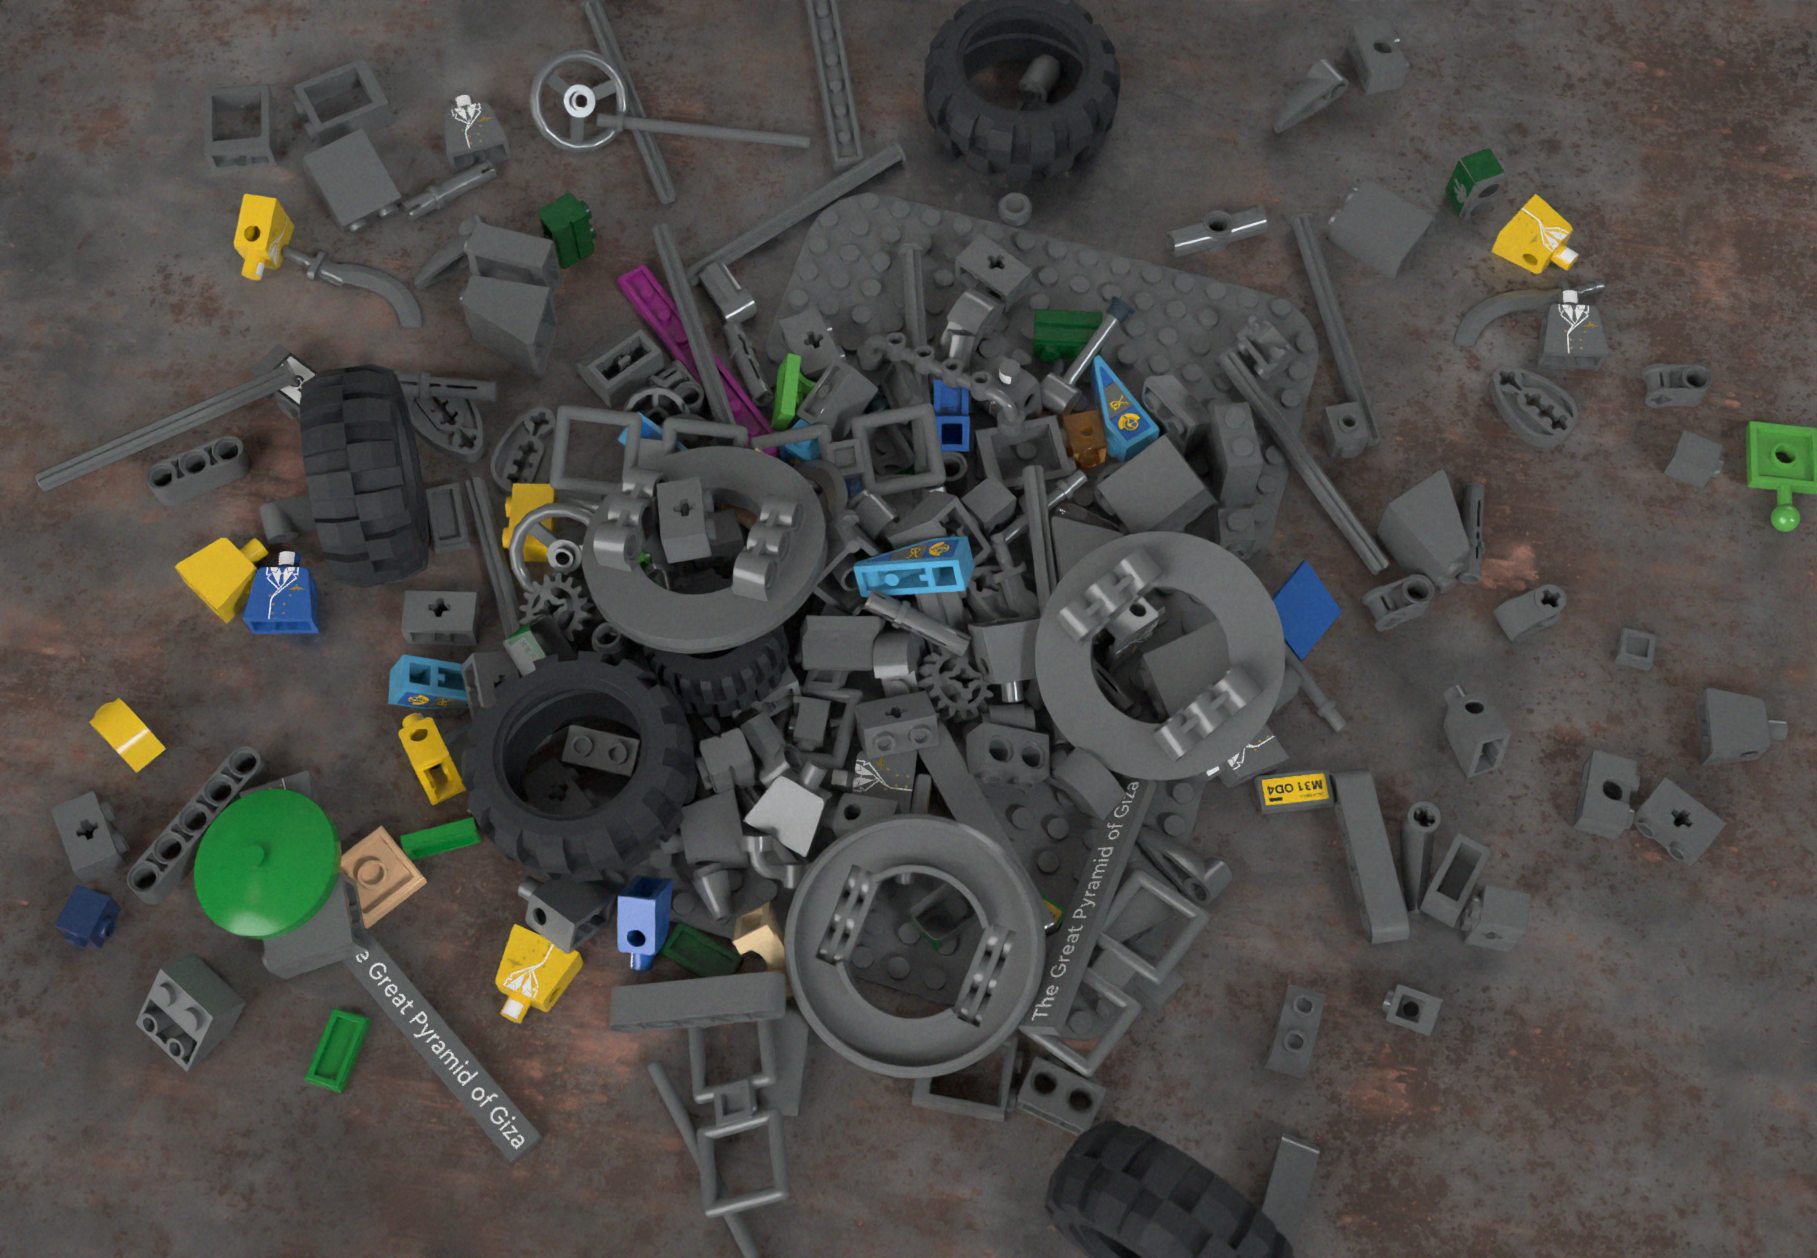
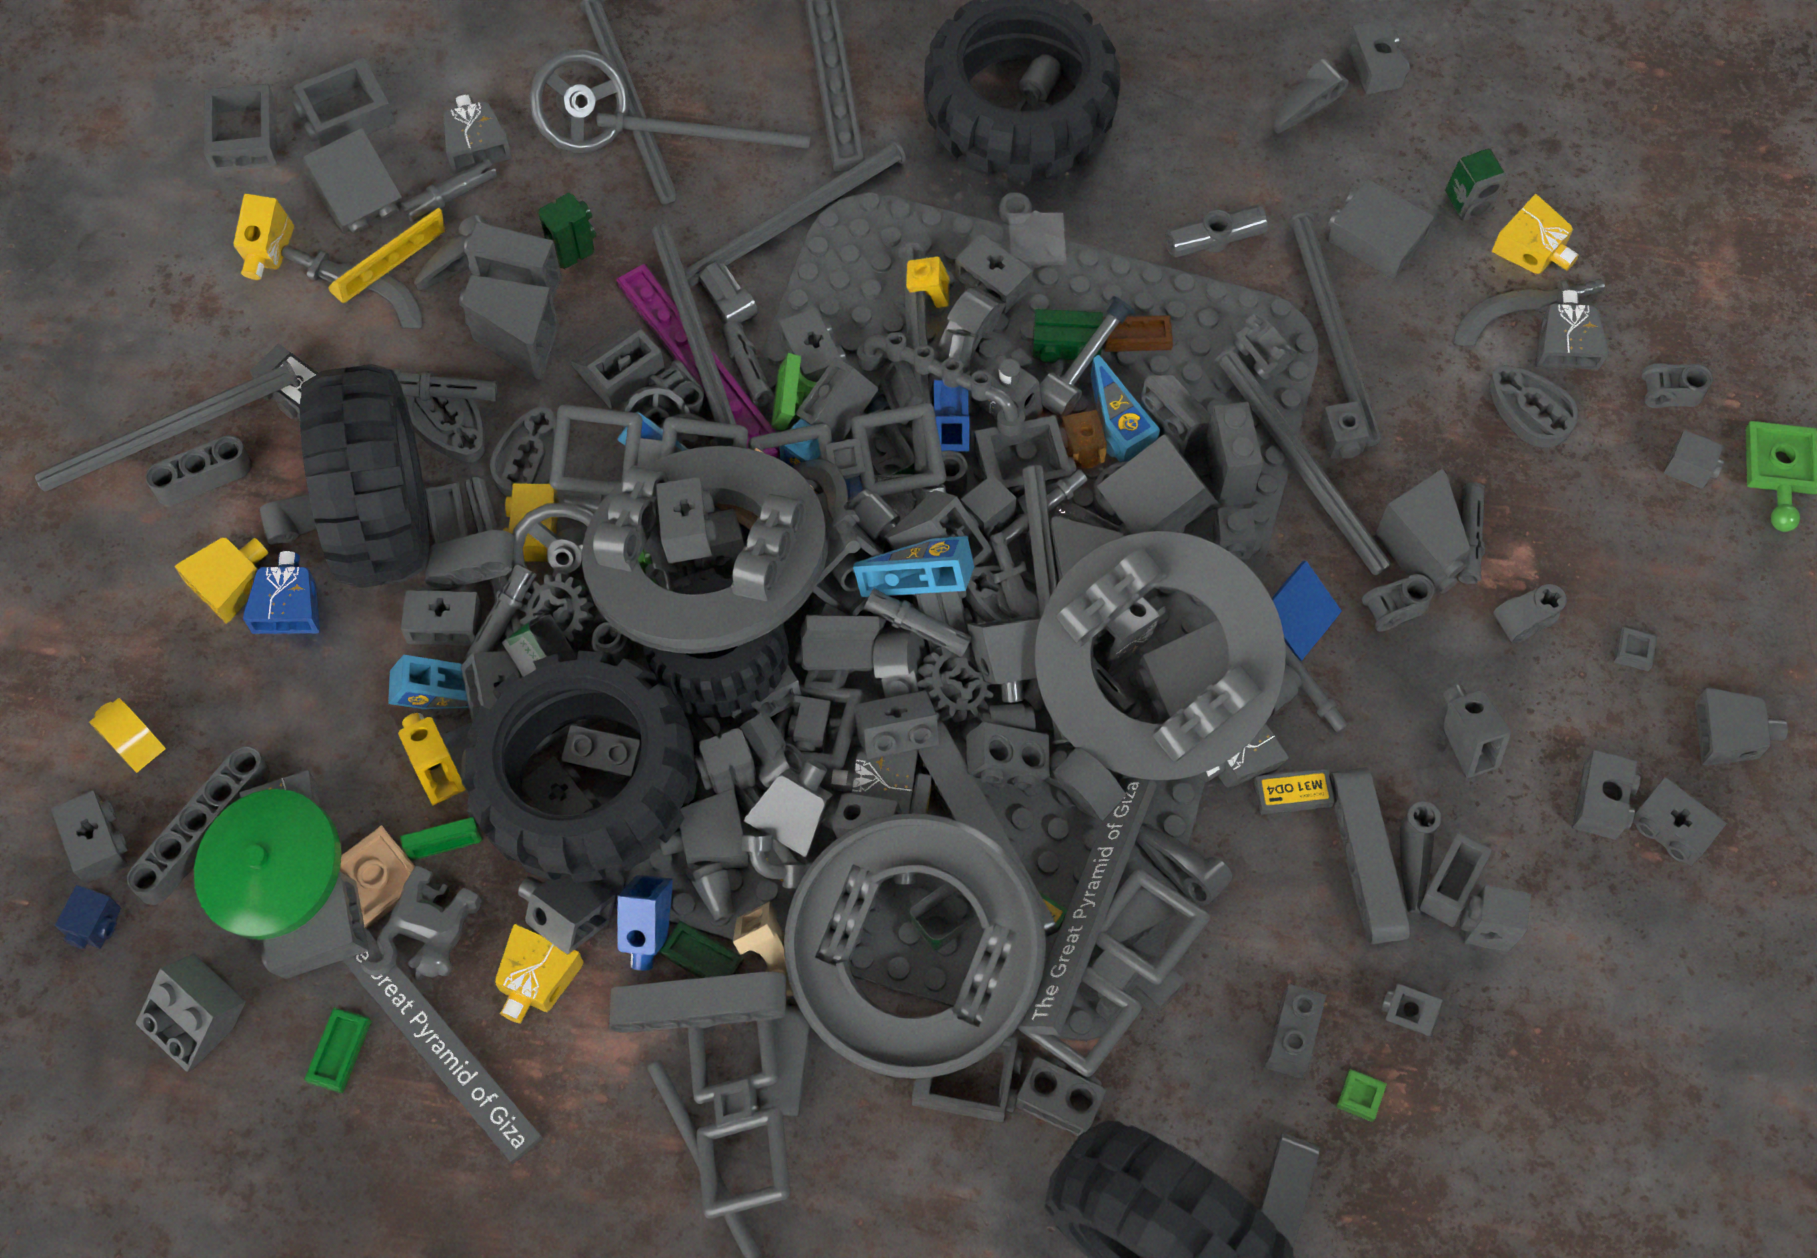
none -> yellow slope [328,208,445,303]
none -> dark grey animal [361,865,481,981]
none -> dark grey beam [424,530,514,590]
none -> dark grey pin [464,563,537,659]
none -> yellow bracket [906,256,950,308]
none -> clear piece [1009,211,1066,268]
none -> reddish brown plate [1103,315,1173,352]
none -> bright green tile [1336,1069,1387,1122]

